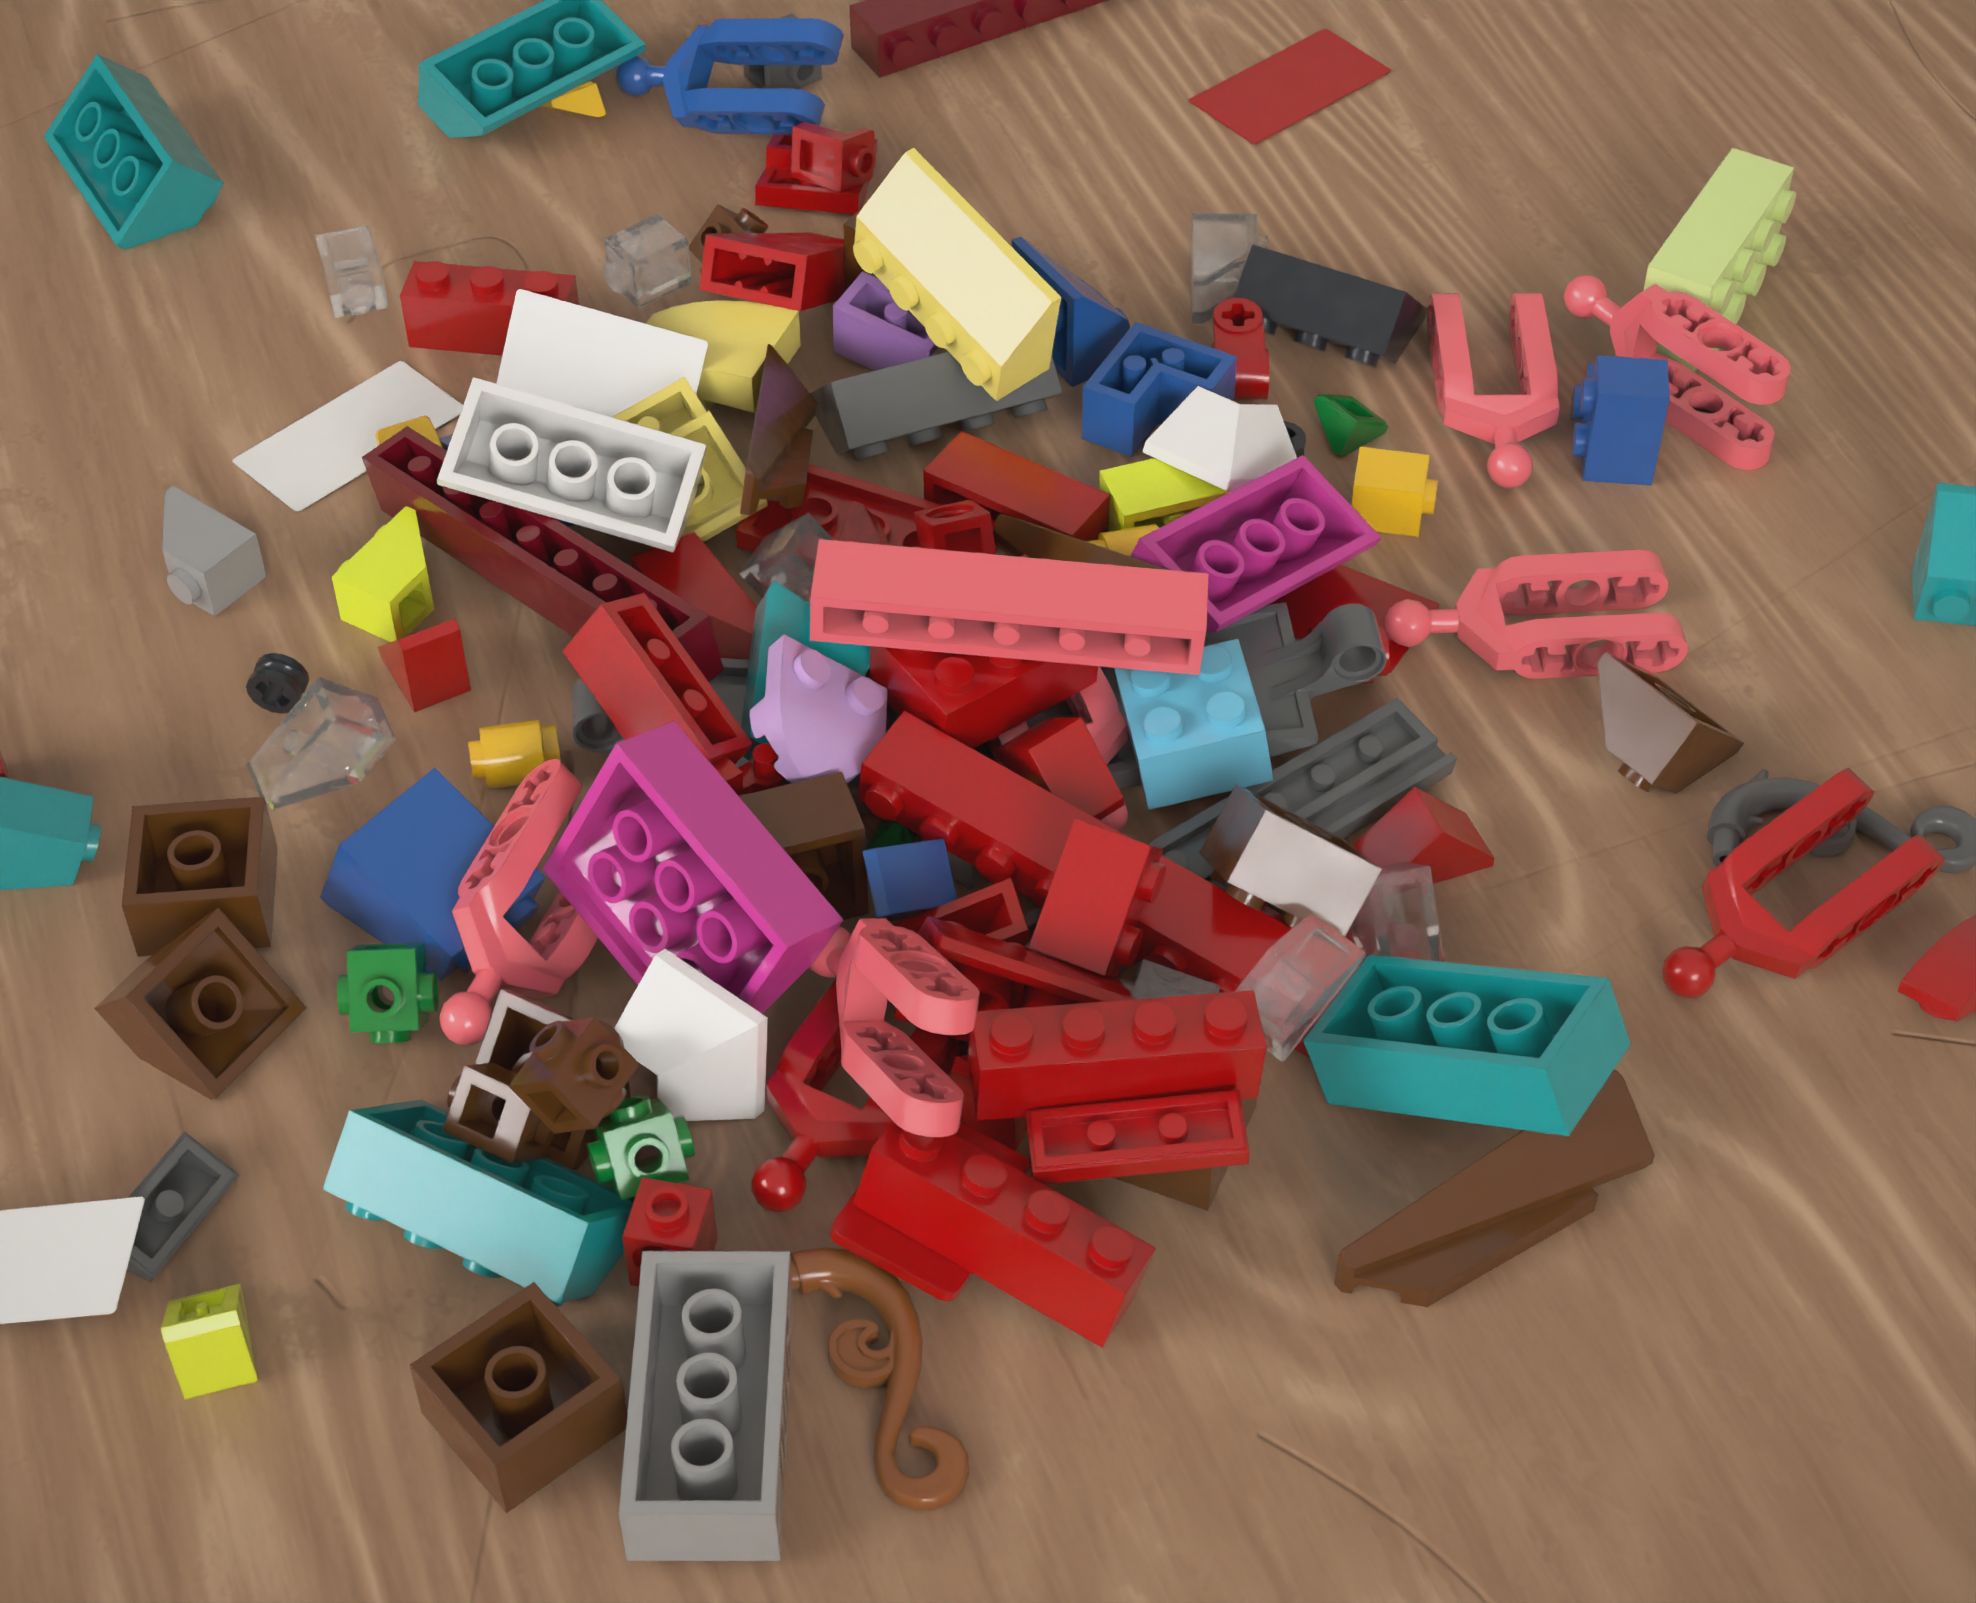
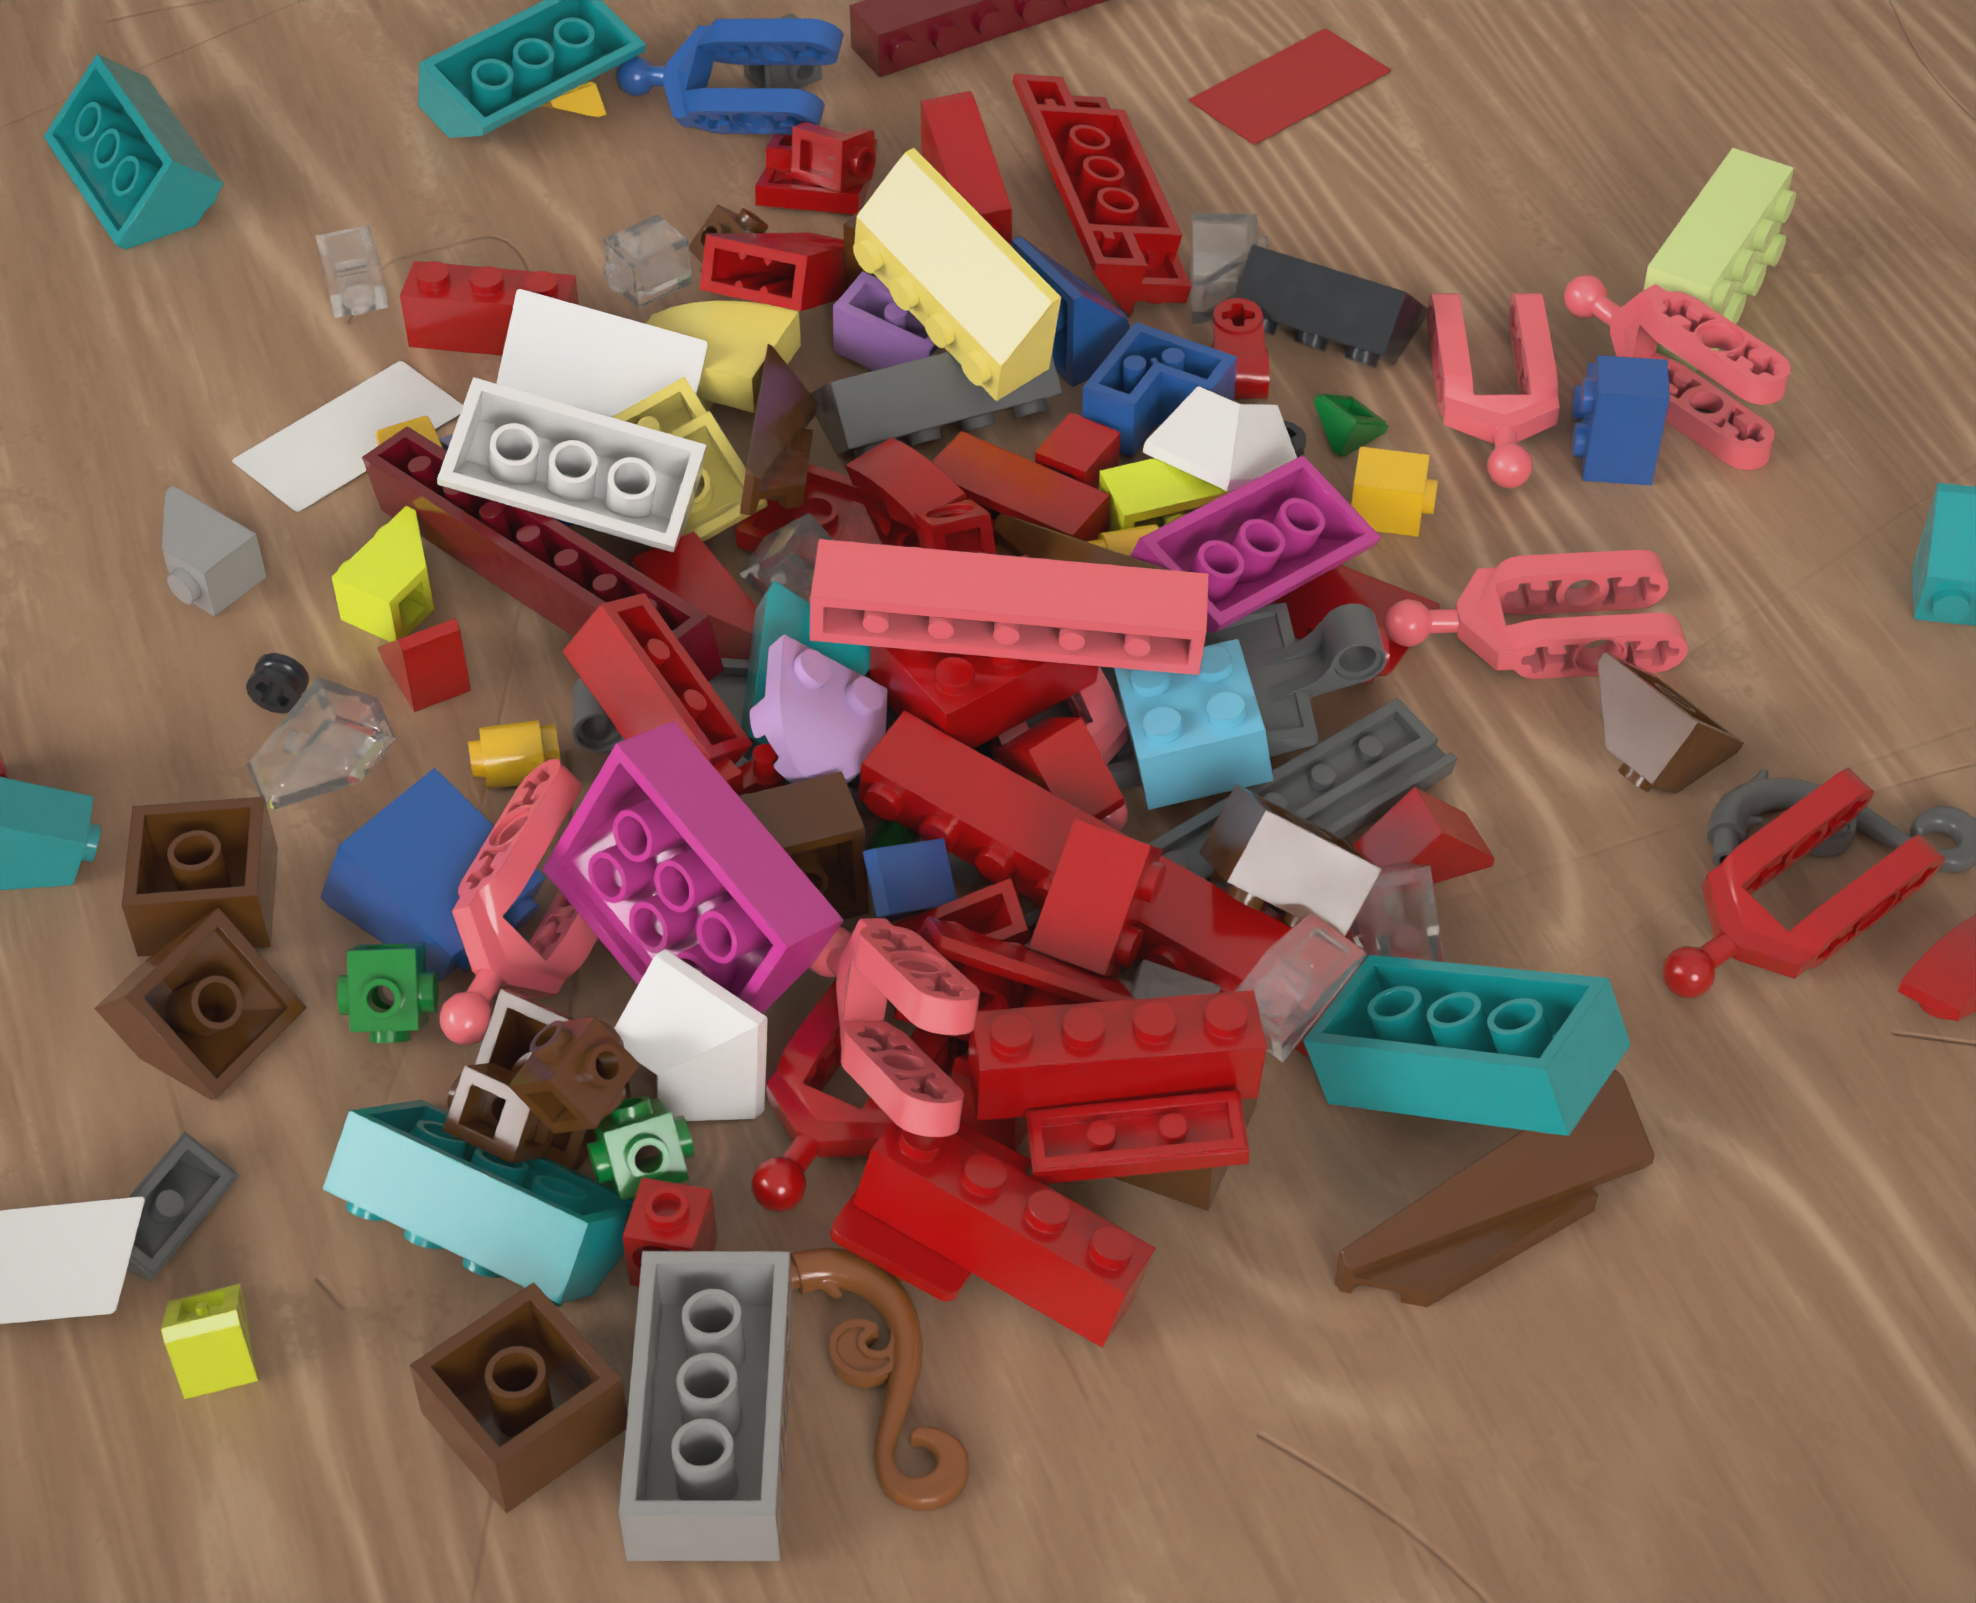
none -> red slope [845,437,967,530]
none -> red slope [920,91,1012,247]
none -> red slope [1012,73,1192,318]
none -> red brick [1035,412,1120,490]

